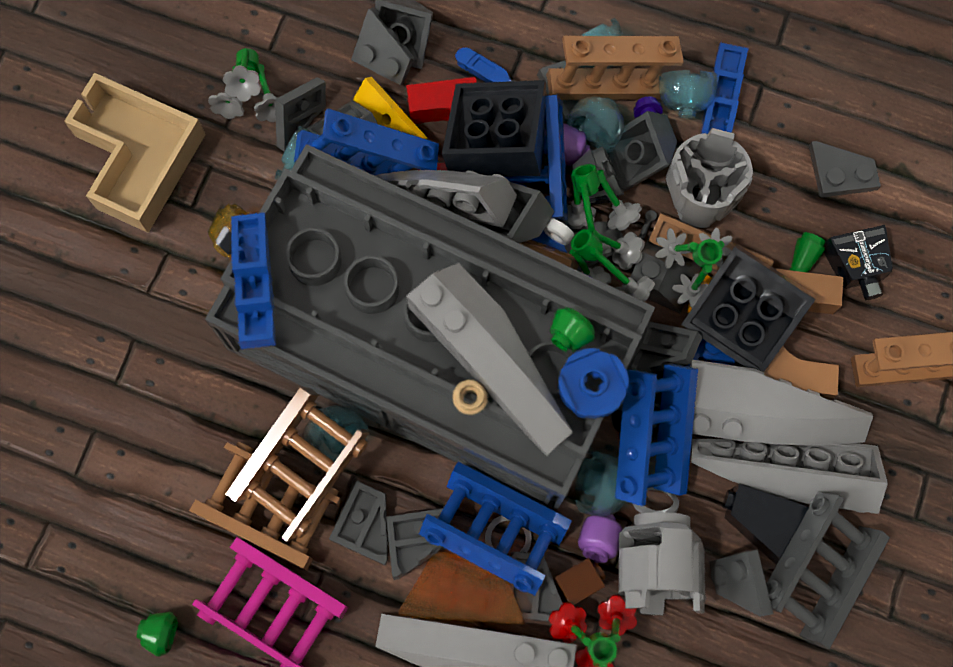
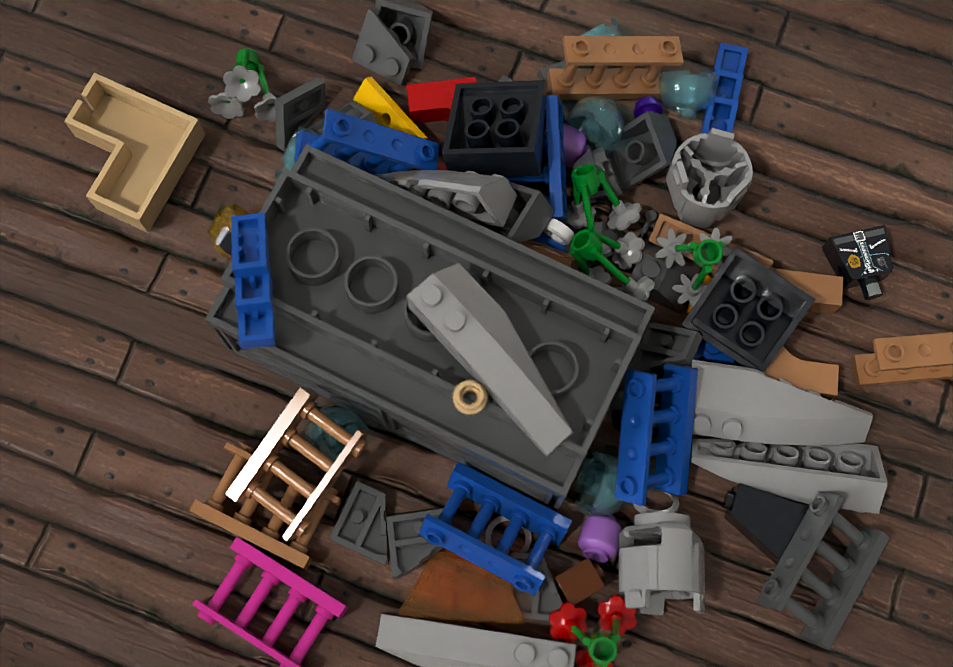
green cone [136,612,178,657] -> none
blue piece [455,47,512,82] -> none
green cone [550,307,595,352] -> none
blue plate [558,348,629,419] -> none
dark grey wing [709,550,773,617] -> none
green cone [789,232,825,273] -> none
dark grey wing [808,141,881,198] -> none

